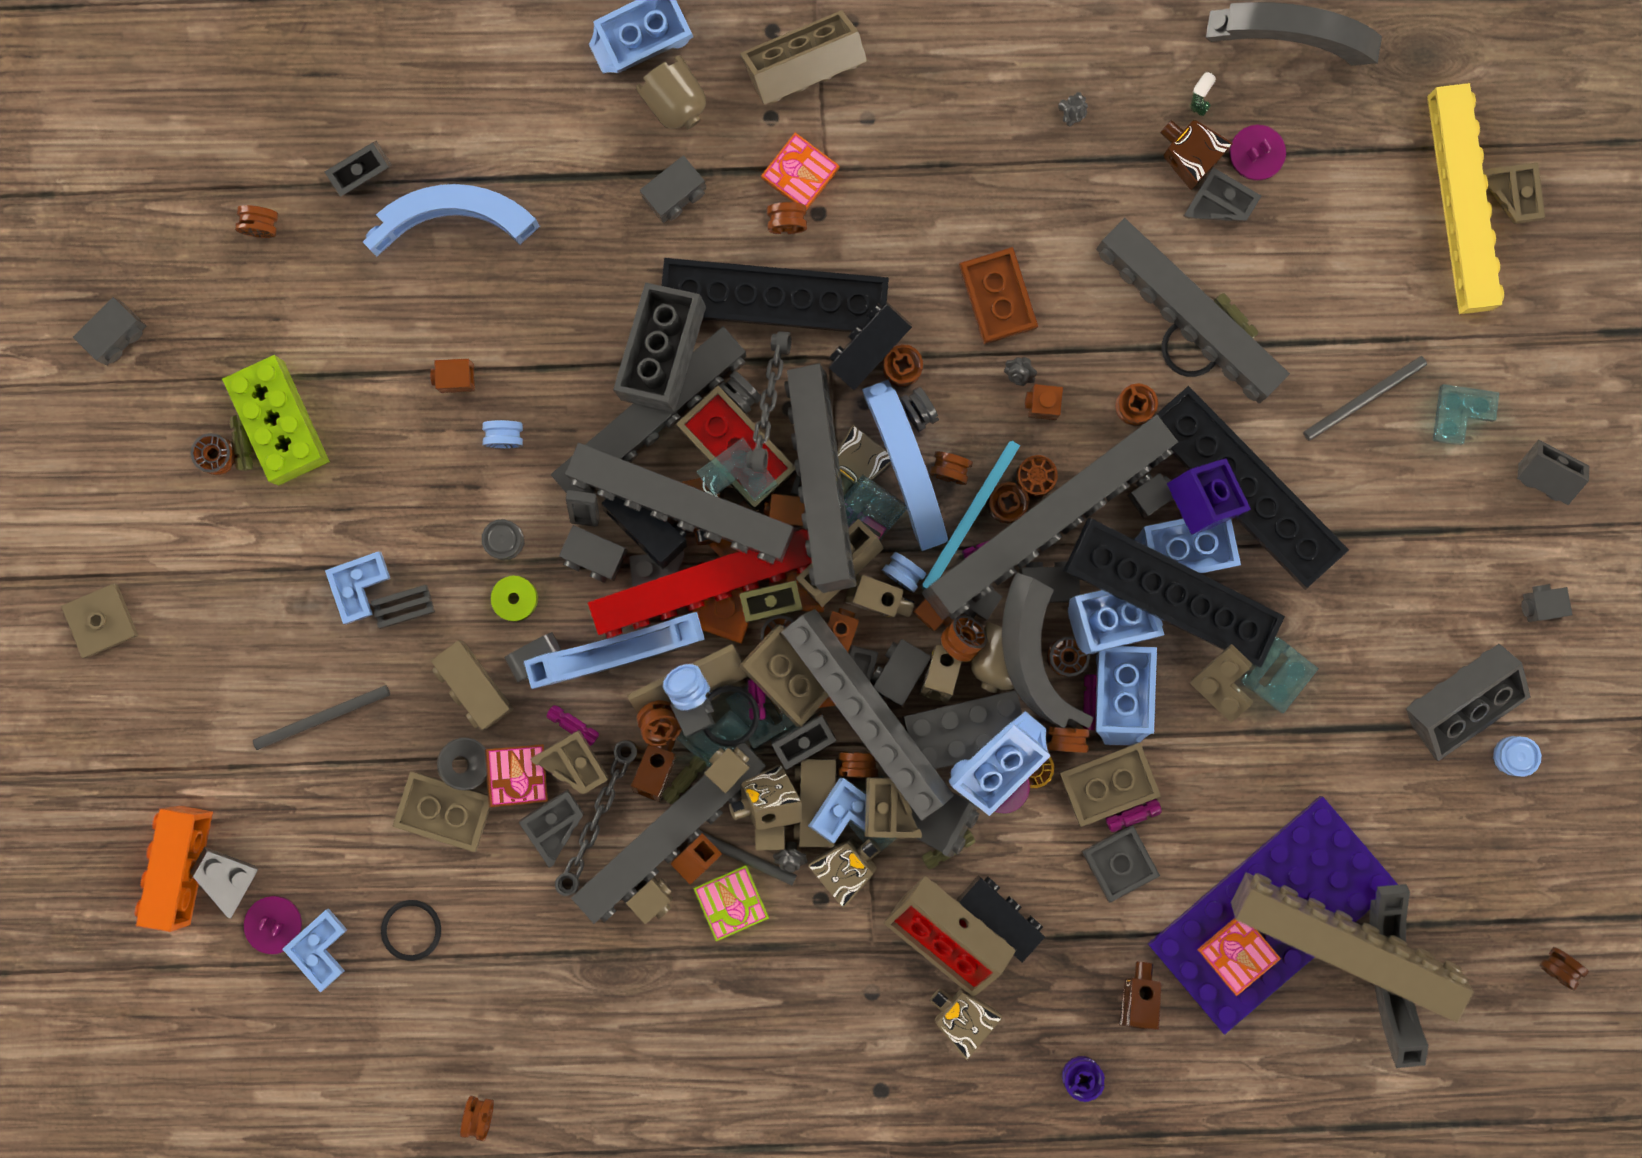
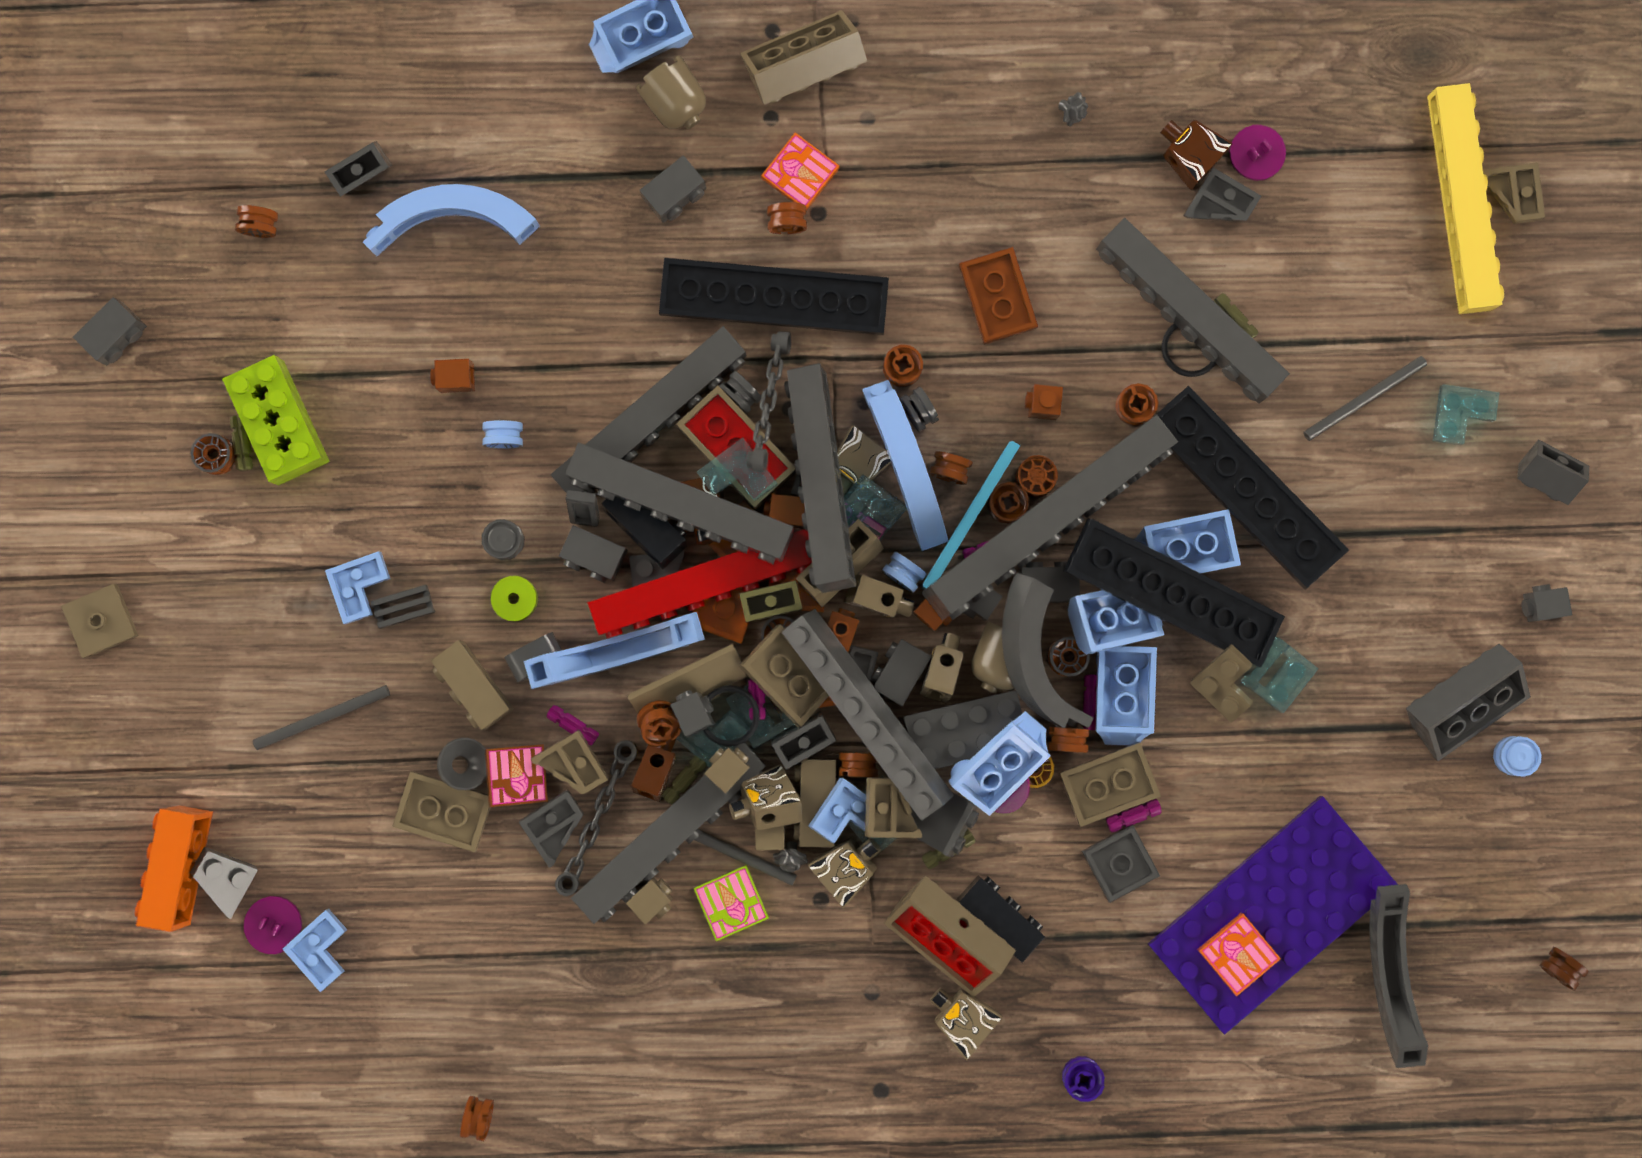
black tyre [381,900,441,961] -> none
dark grey brick [613,283,706,413] -> none
light blue wheel [663,664,710,710] -> none
dark orange brick [671,833,722,884] -> none
black brick [829,301,912,390] -> none
dark orange wheel [941,615,987,662] -> none
dark grey plant [1004,357,1037,386] -> none
reddish brown torso [1119,961,1161,1030] -> none
dark grey brick [1127,473,1173,518] -> none
dark purple slope [1167,458,1251,535] -> none
arm [1190,72,1216,116] -> none
dark grey arch [1206,2,1382,66] -> none
dark tan brick [1231,872,1474,1023] -> none

